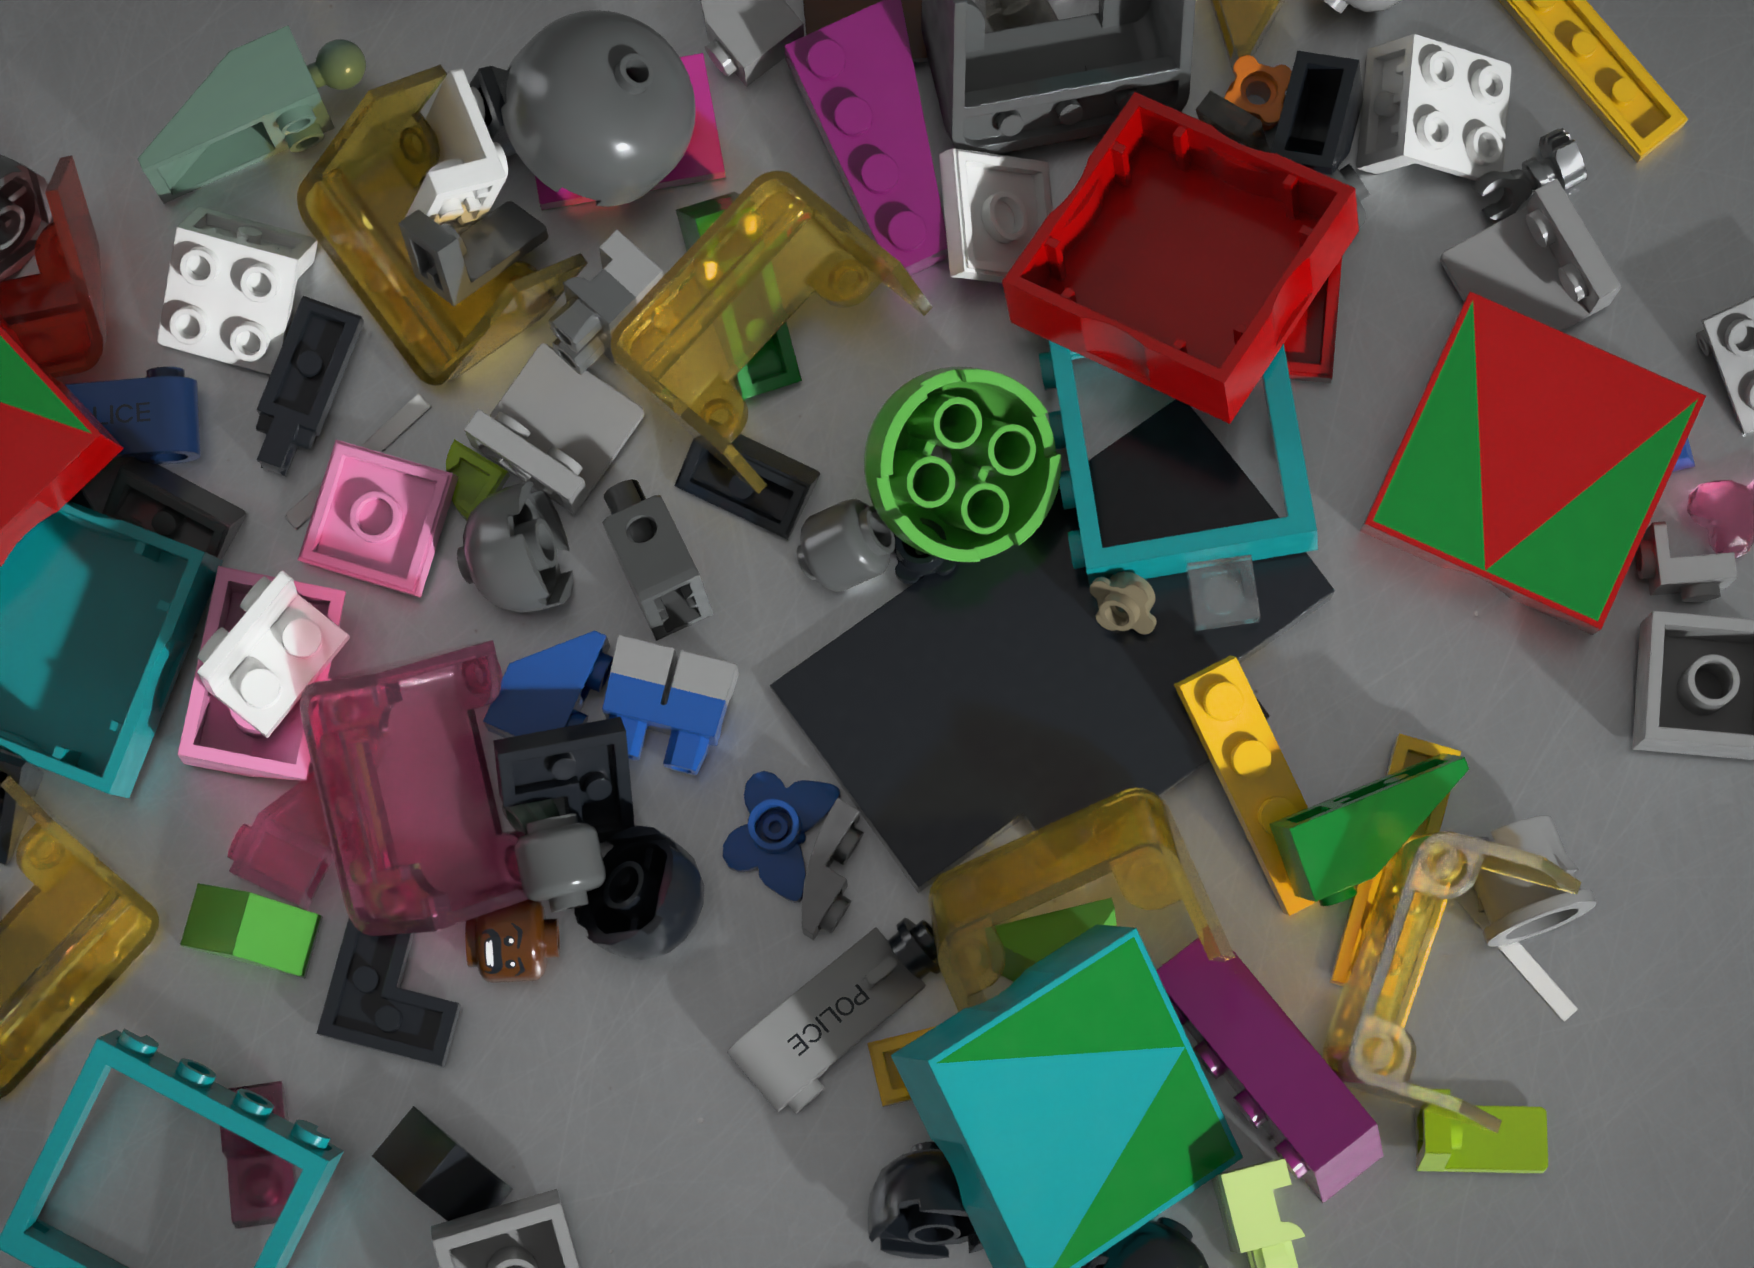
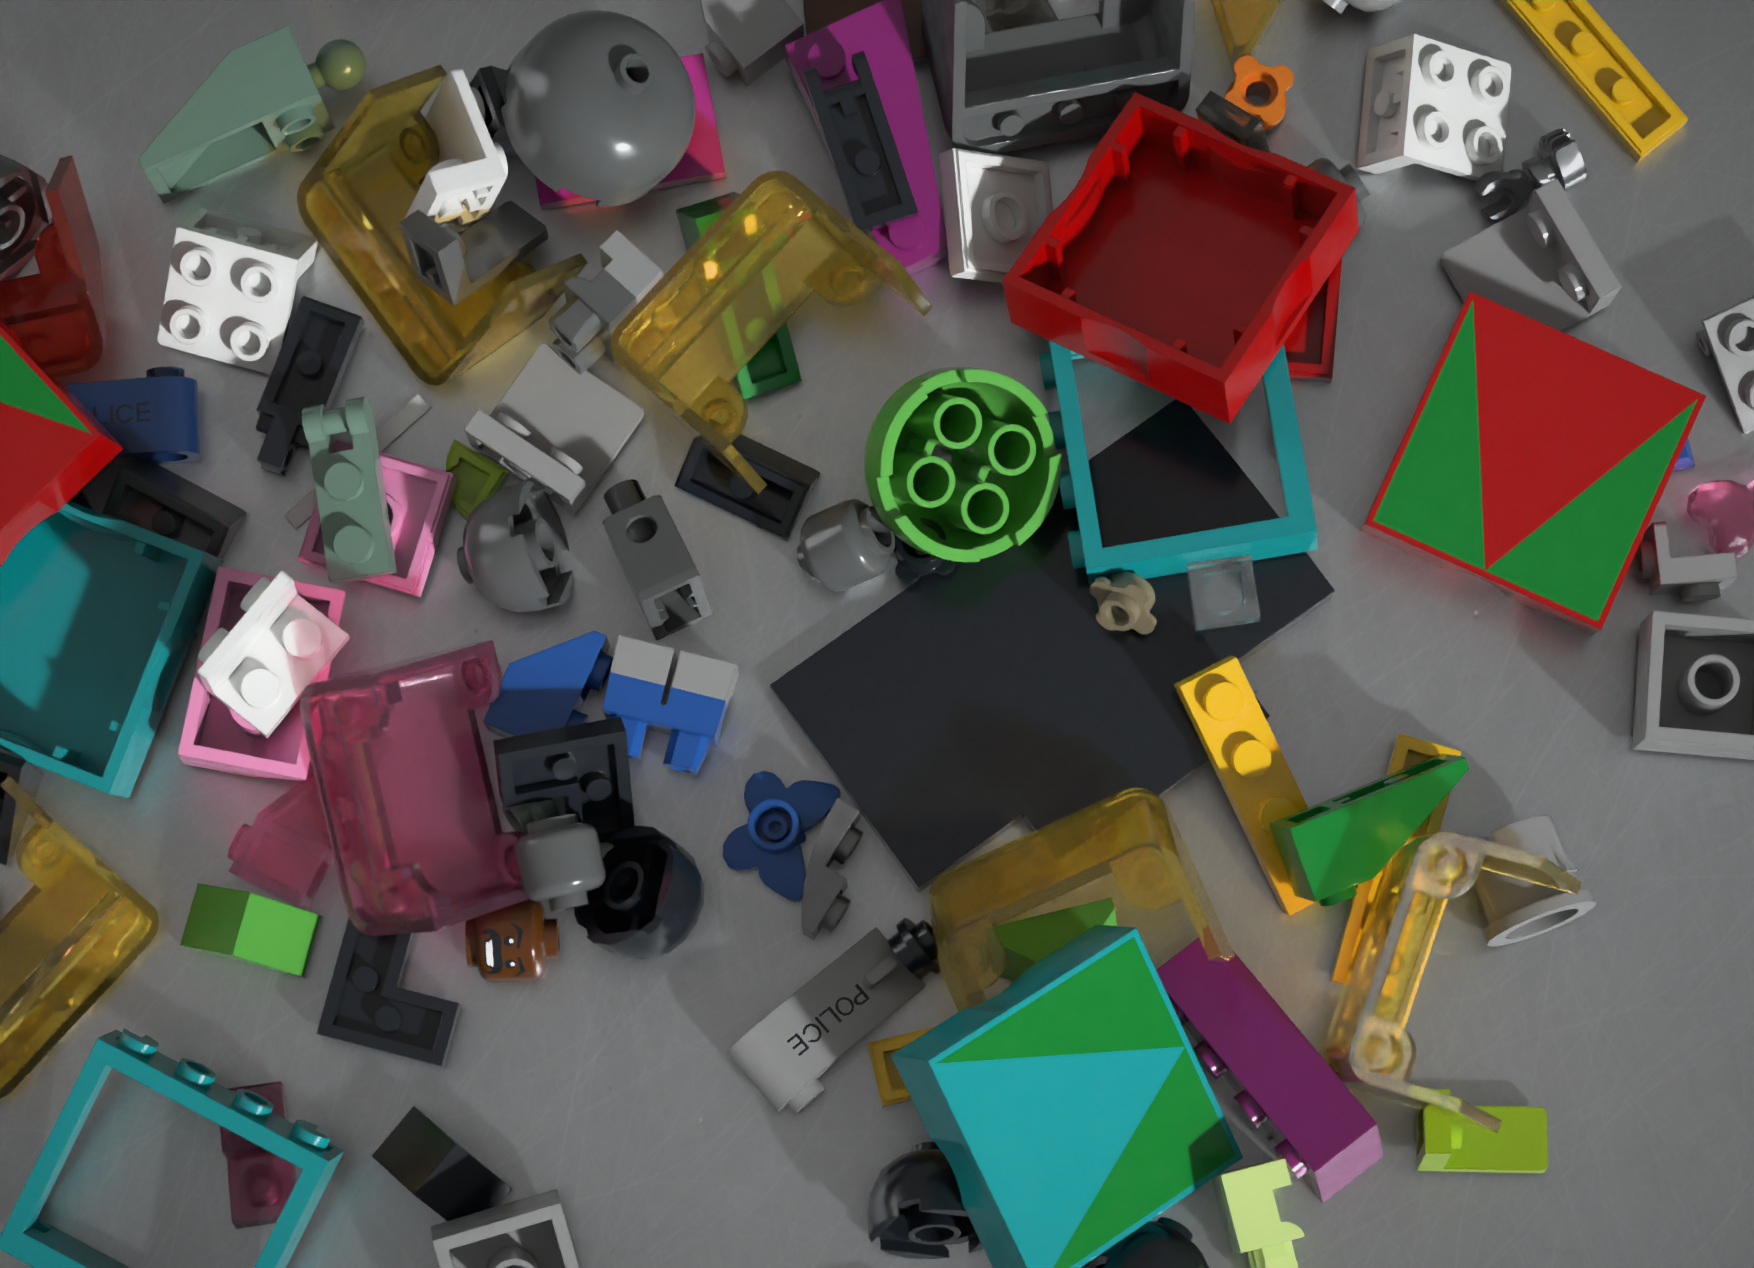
black slope [1271,51,1363,175] -> none
white sticker [1439,868,1578,1022] -> none
none -> sand green plate [302,396,397,584]
none -> black hinge [803,51,918,236]

